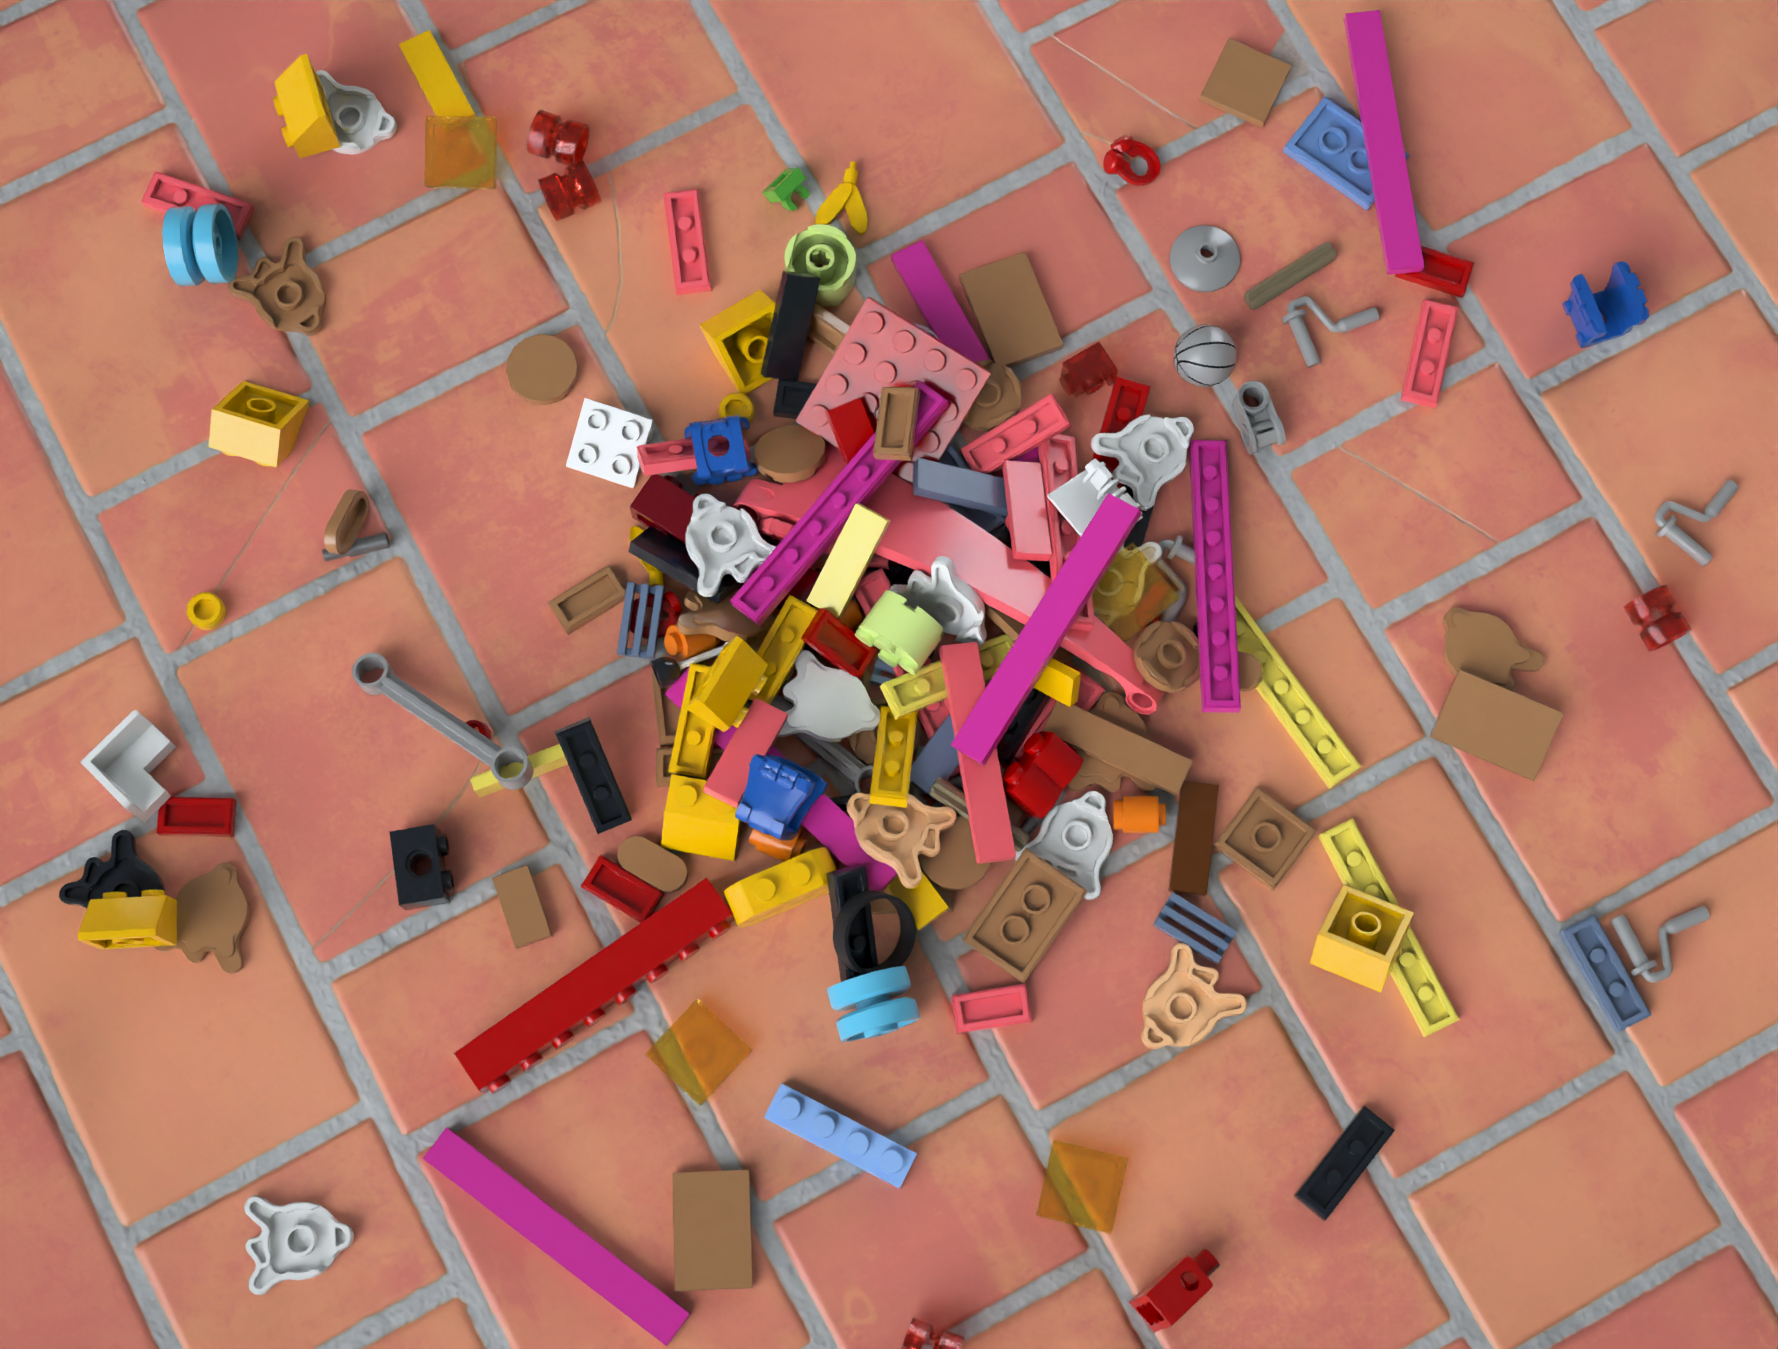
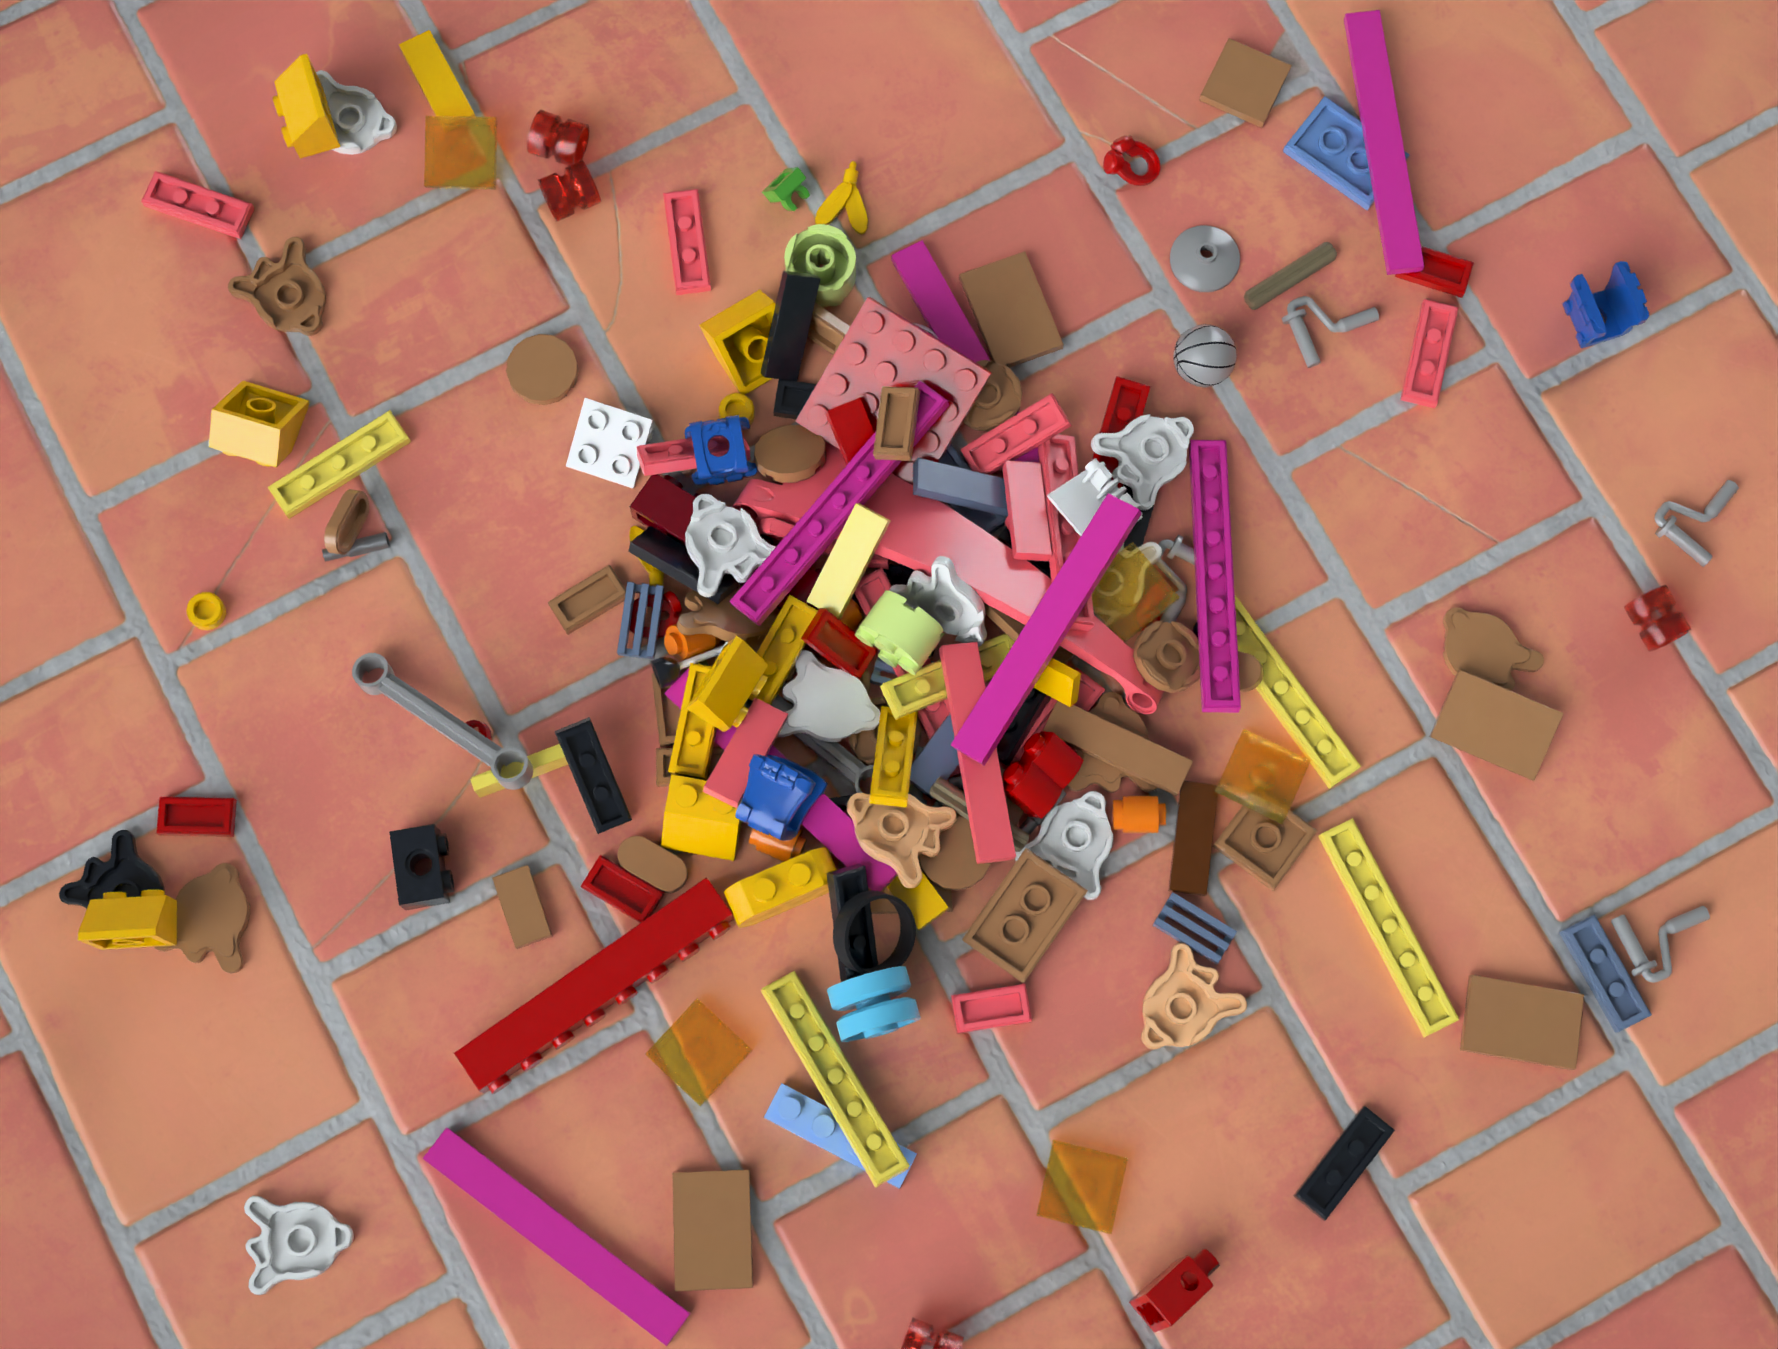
white panel [80,710,176,823] -> none
medium azure wheel [162,203,239,286] -> none
clear red brick [1059,342,1118,398] -> none
light grey piece [1232,381,1286,455] -> none
yellow slope [1310,884,1414,992] -> none
none -> light yellow tile [268,410,411,519]
none -> light yellow tile [761,971,910,1188]
none -> clear yellow tile [1214,729,1311,824]
none -> medium nougat tile [1460,975,1584,1070]

